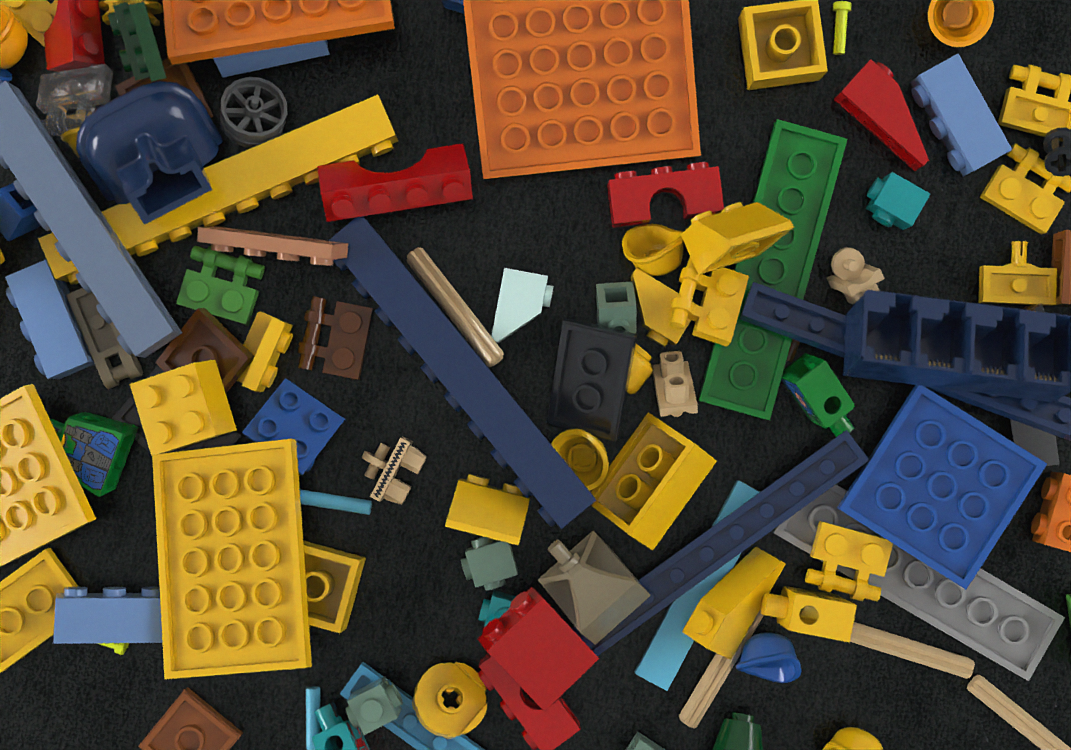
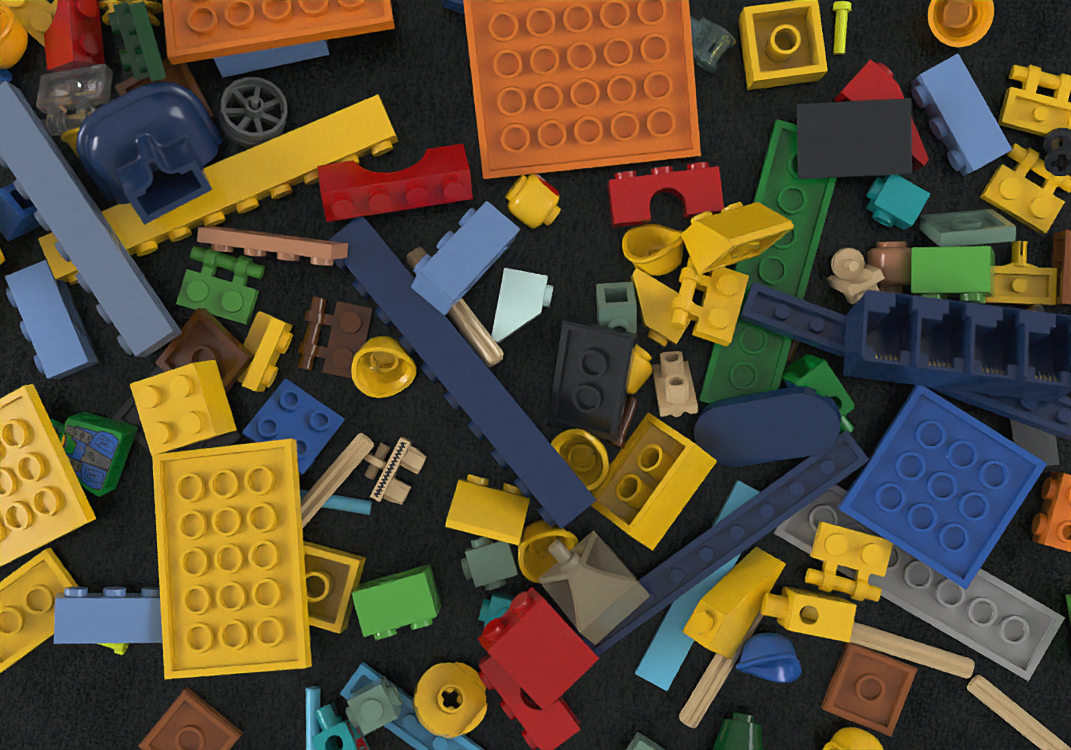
dark tan plate [66,288,143,389] -> none
none -> tan axle [301,433,374,529]
none -> yellow helmet [351,336,417,398]
none -> bright green brick [351,564,442,640]
none -> medium blue brick [411,201,520,316]
none -> yellow head [505,174,561,229]
none -> yellow helmet [517,519,579,583]
none -> reddish brown piece [607,396,639,449]
none -> clear light blue connector [690,15,736,73]
none -> dark blue tile [694,386,841,467]
none -> black tile [797,98,912,179]
none -> dark orange tile [821,642,918,737]
none -> nougat head [867,242,912,293]
none -> bright green brick [911,246,995,304]
none -> sand green tile [920,209,1016,247]

